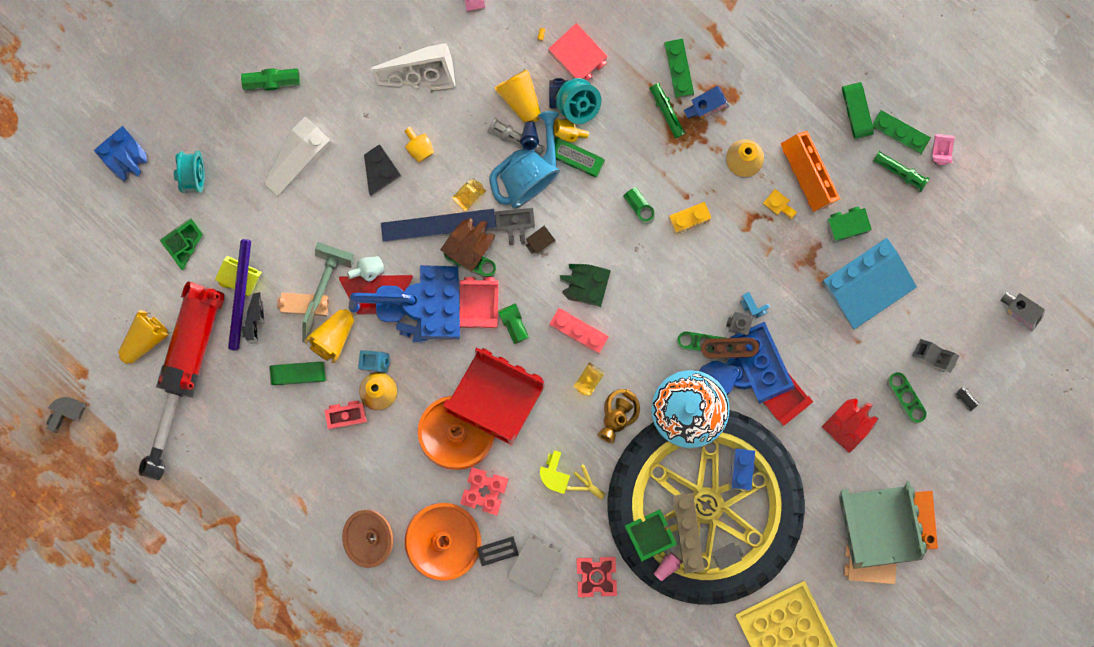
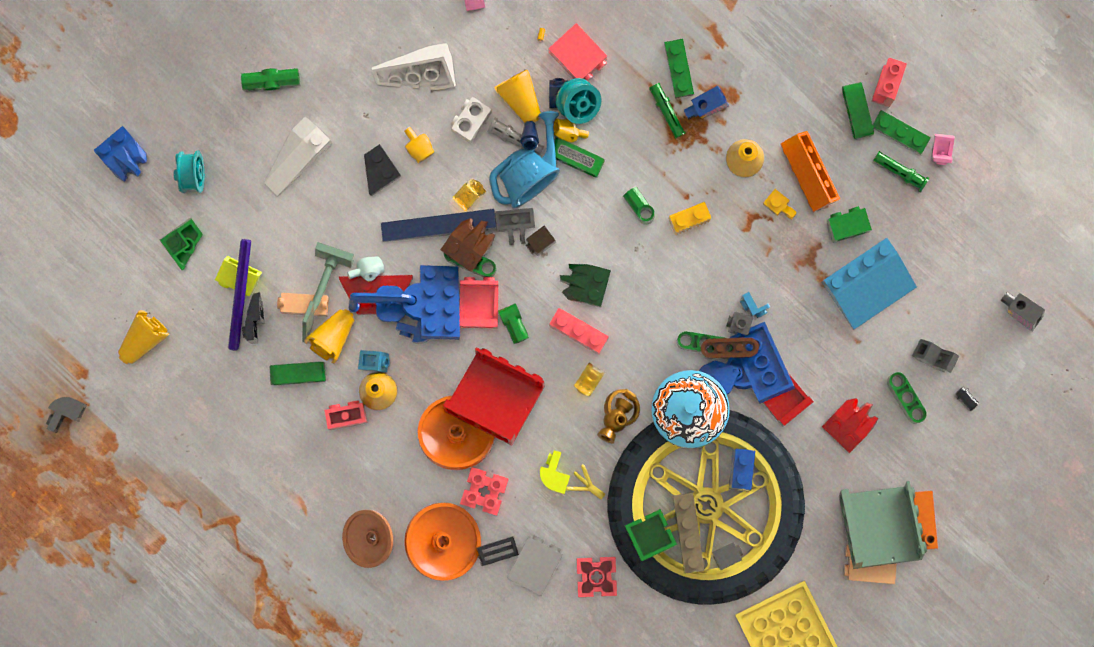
red piece [138,281,224,481] -> none
bright pink cone [654,552,682,581] -> none
none -> white brick [451,97,492,143]
none -> coral panel [871,58,907,107]

